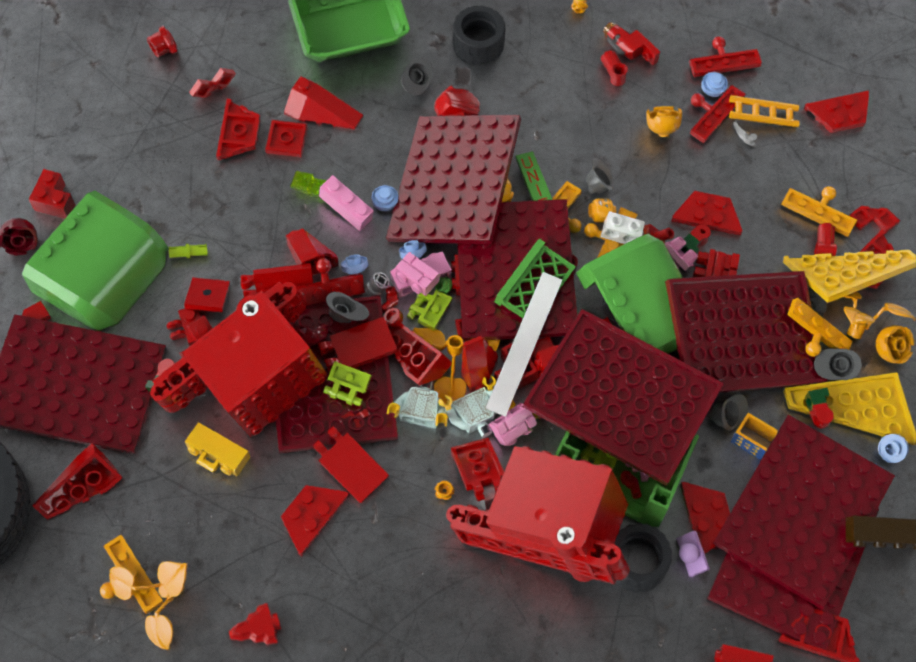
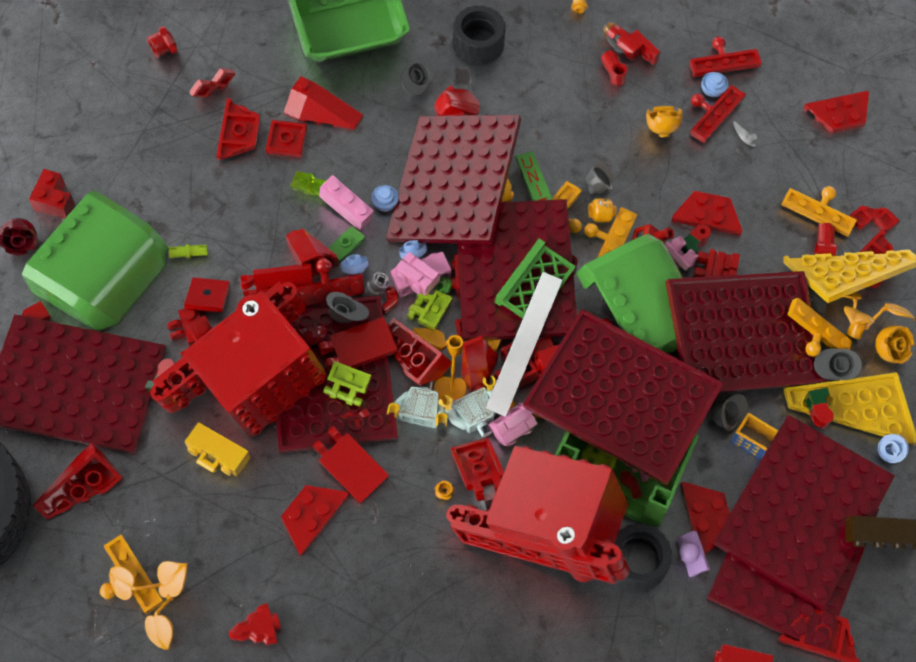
red tile [384,308,403,328] -> none
white brick [600,211,645,244] -> none
light orange bar [729,95,800,128] -> none
none -> bright green plate [329,226,365,263]

